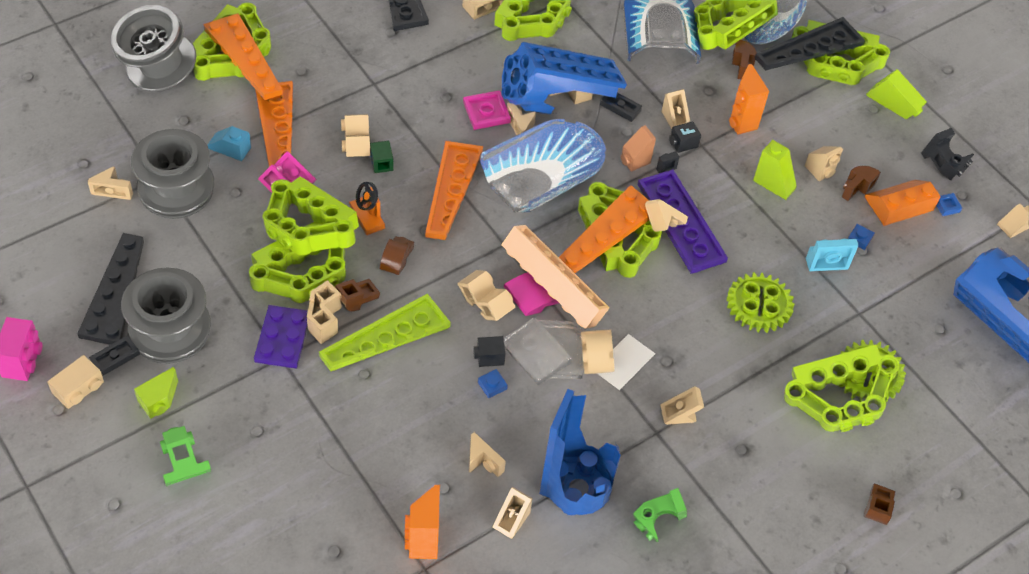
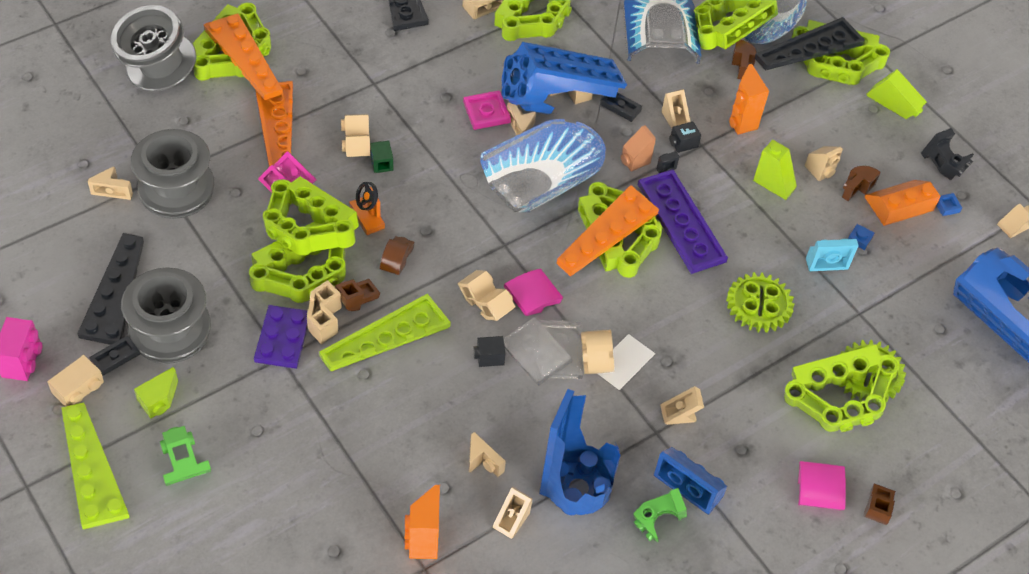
dark azure slope [207,126,251,161] -> none
orange wing [425,141,483,240] -> none
blue plate [478,369,508,398] -> none
light nougat brick [502,225,610,329] -> none
tan slope [645,199,688,232] -> none
none -> lime wing [61,402,130,530]
none -> blue slope [654,447,727,515]
none -> dark pink slope [798,461,846,510]

